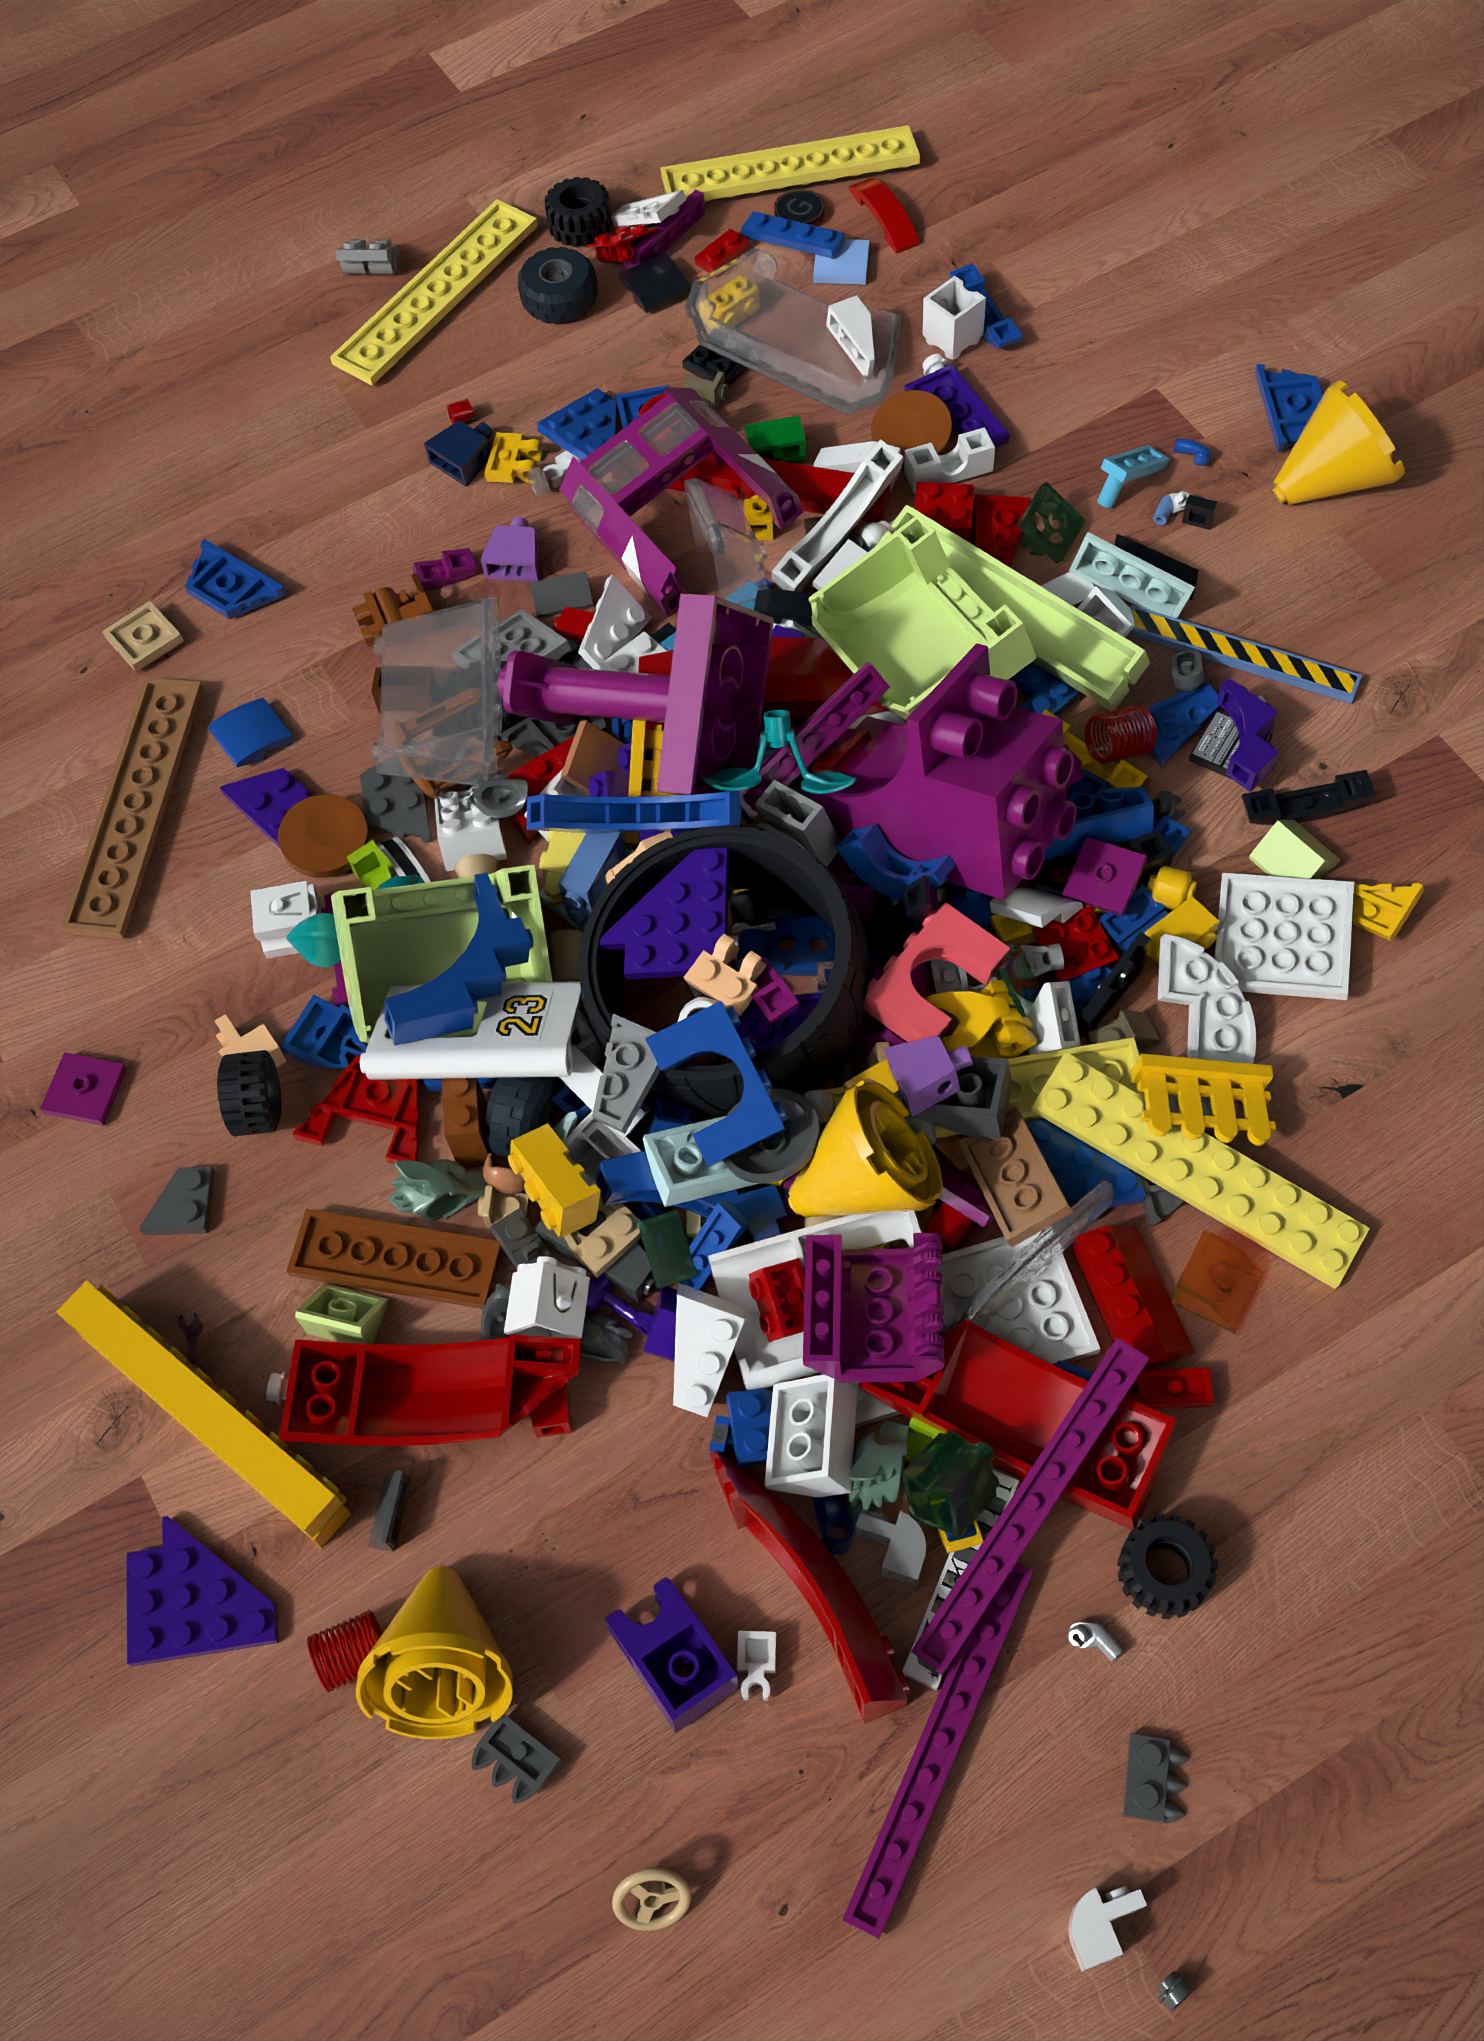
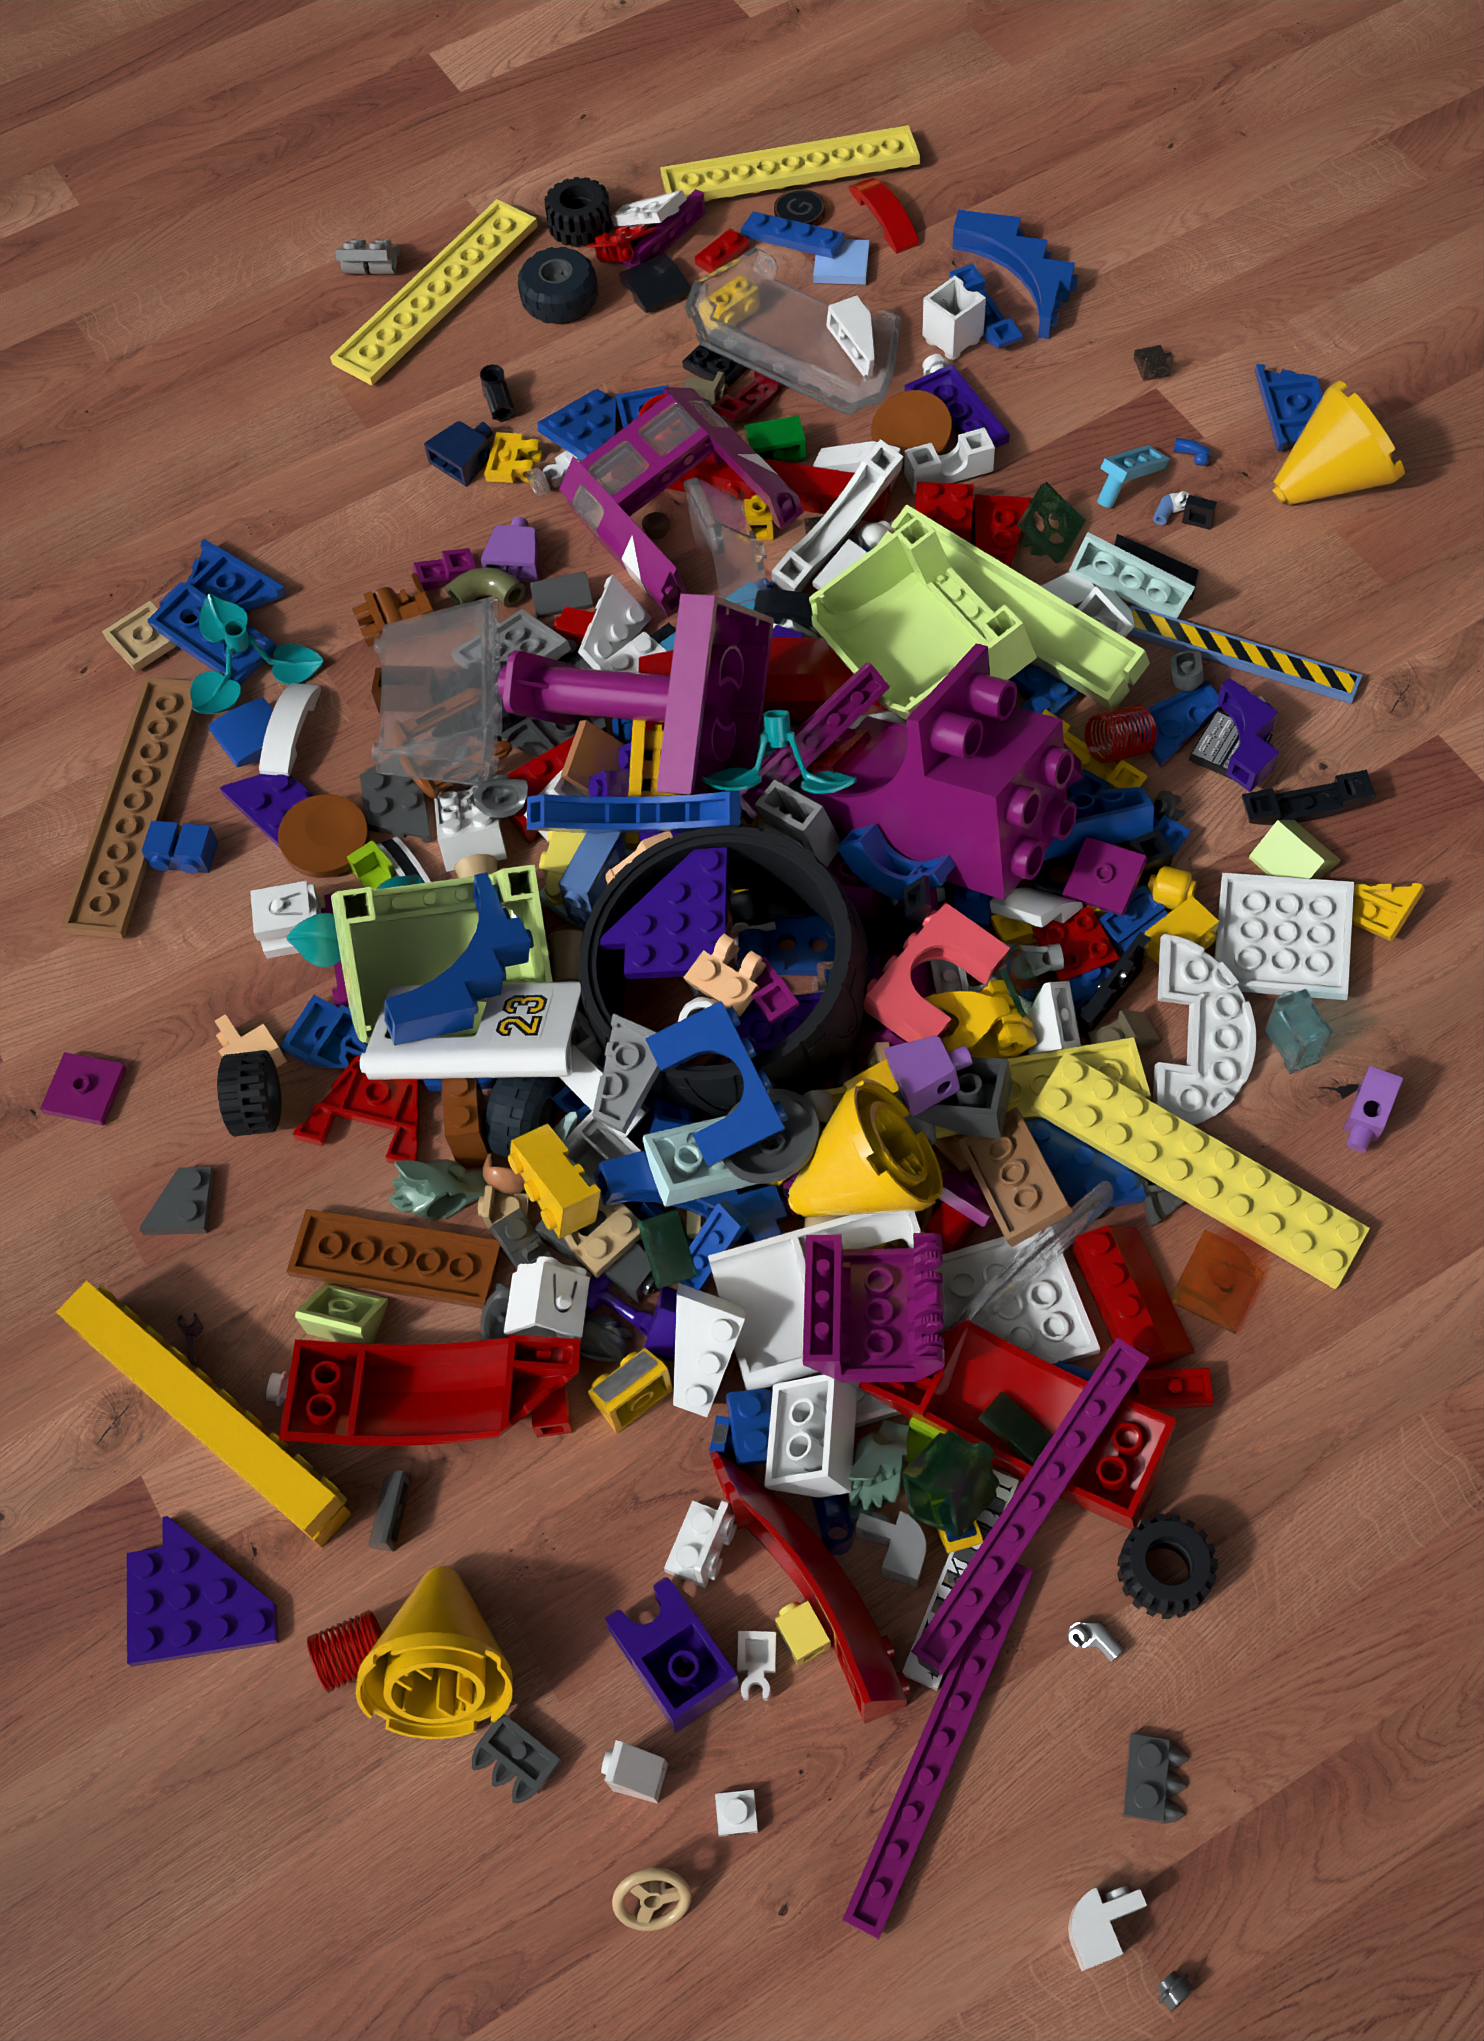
red hose [447,398,475,424] -> none
red bracket [749,1258,805,1342] -> none
yellow fence [1130,1053,1276,1146] -> none
none -> blue piece [141,820,218,874]
none -> blue hinge [147,582,276,685]
none -> teal plant [190,594,324,714]
none -> white slope [259,683,321,777]
none -> olive cylinder [445,567,526,609]
none -> black piece [480,364,515,422]
none -> yellow slope [588,1348,674,1434]
none -> white slope [601,1740,668,1803]
none -> clear smoke plate [642,512,670,539]
none -> white bracket [664,1499,737,1588]
none -> dark red slope [711,360,792,422]
none -> white plate [715,1790,758,1837]
none -> light yellow brick [775,1601,831,1667]
none -> blue arch [953,210,1078,339]
none -> slope [978,1391,1052,1466]
none -> clear smoke bracket [1133,345,1173,381]
none -> clear light blue hips [1265,989,1333,1074]
none -> medium lavender torso [1343,1066,1403,1153]

